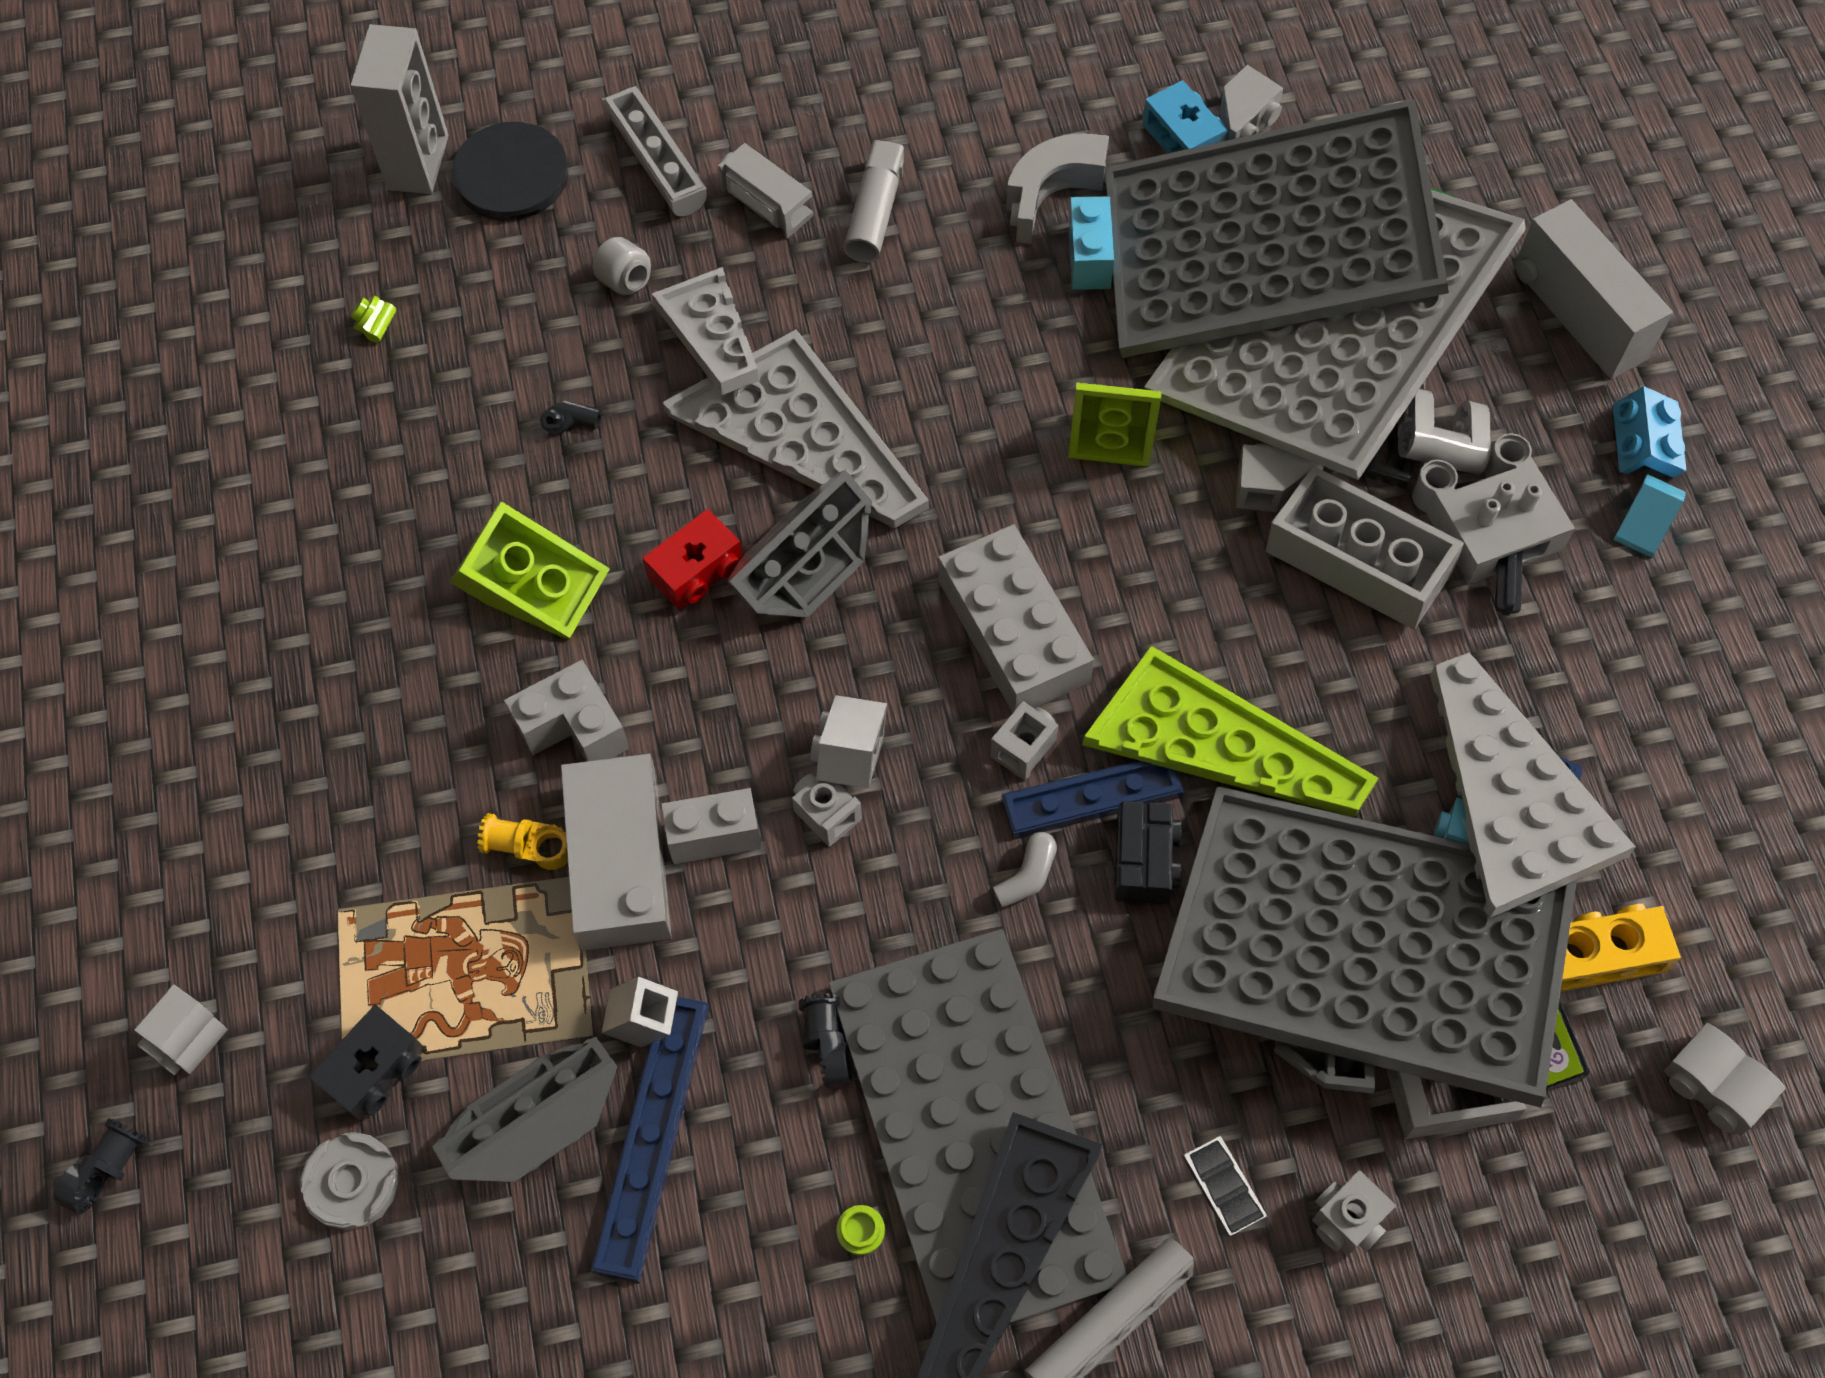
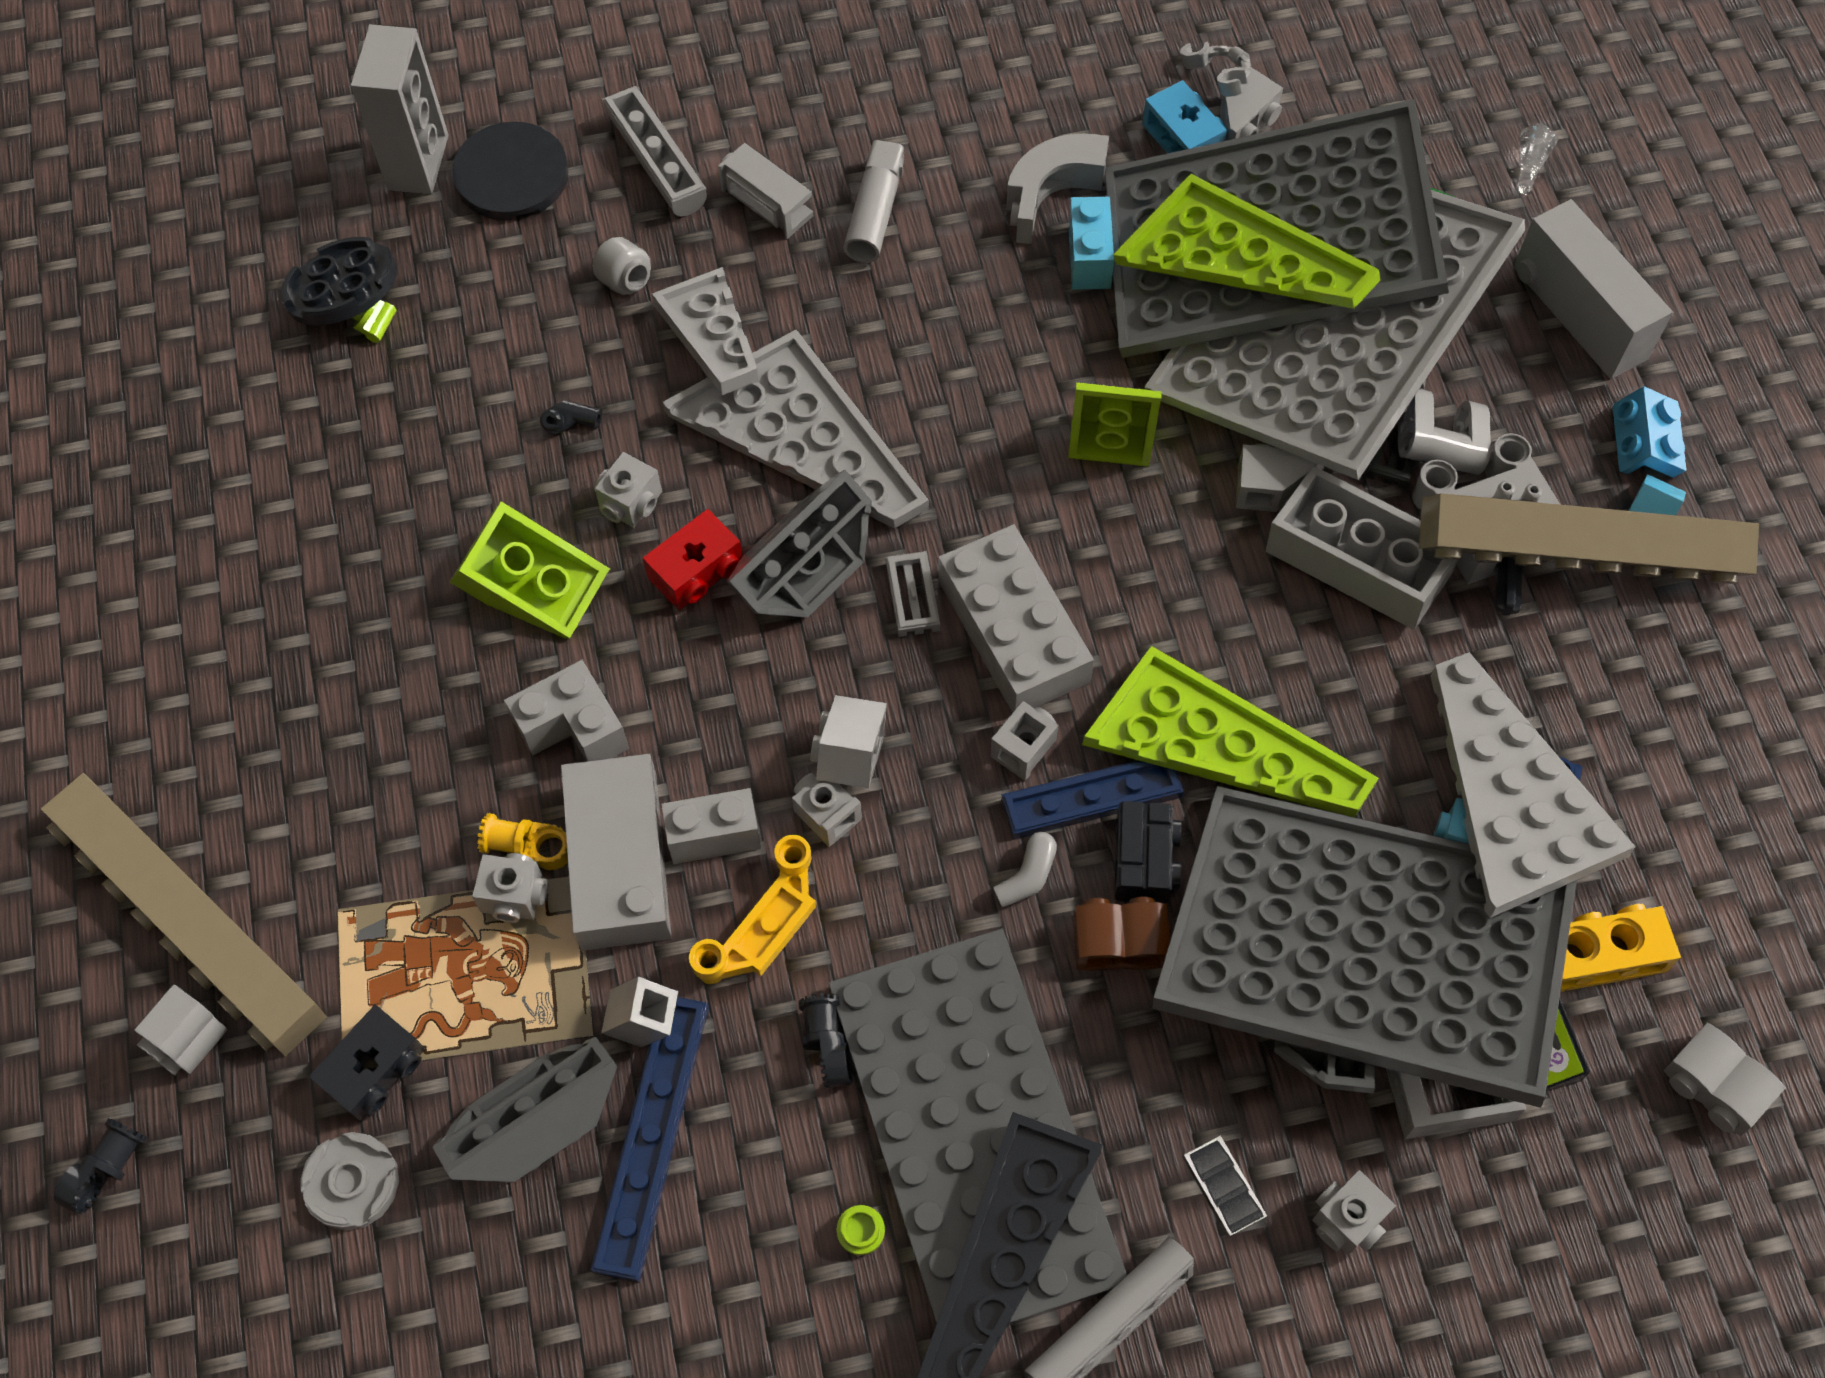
none -> dark tan brick [41,773,327,1057]
none -> black tile [281,237,398,325]
none -> light grey brick [472,853,548,923]
none -> light grey brick [595,452,662,528]
none -> yellow plate [689,835,816,984]
none -> light grey tile [885,551,940,637]
none -> reddish brown brick [1073,897,1170,971]
none -> lime wing [1113,174,1381,309]
none -> light grey piece [1180,42,1251,97]
none -> dark tan brick [1419,493,1759,584]
none -> clear cone [1516,124,1558,195]

